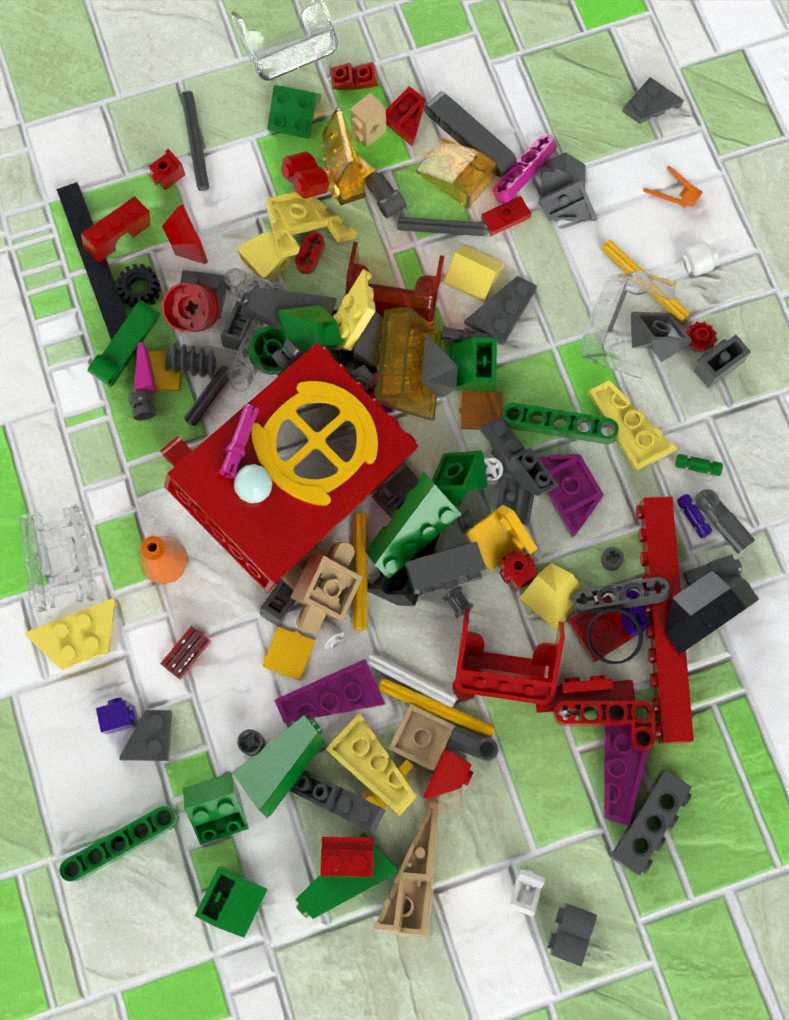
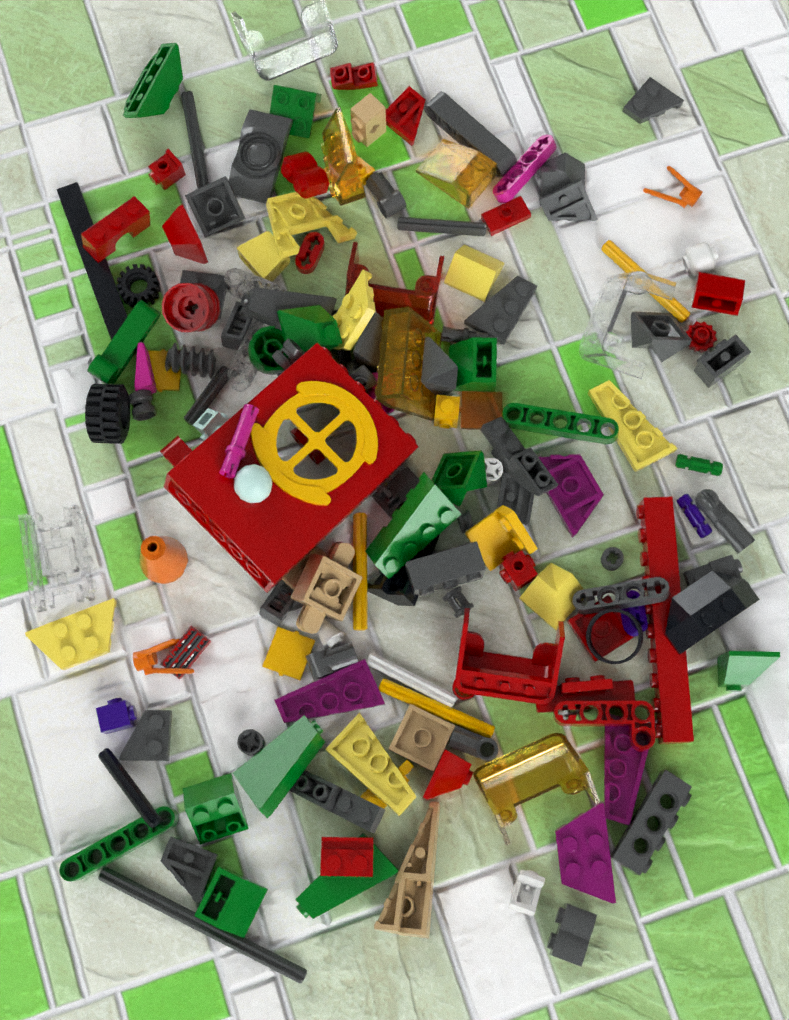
none -> black tyre [85,384,130,444]
none -> black axle [98,748,162,828]
none -> dark grey axle [98,867,307,983]
none -> green wedge [123,43,183,118]
none -> orange plant [133,639,194,675]
none -> dark grey wing [161,836,219,903]
none -> dark grey slope [185,176,246,238]
none -> light aqua brick [193,408,230,441]
none -> dark grey slope [229,109,293,204]
none -> red beam [290,427,327,465]
none -> dark grey piece [305,642,358,680]
none -> yellow brick [434,395,460,429]
none -> clear yellow windscreen [473,733,600,846]
none -> magenta wing [555,801,616,904]
none -> red brick [691,272,745,316]
none -> slope [717,651,780,692]

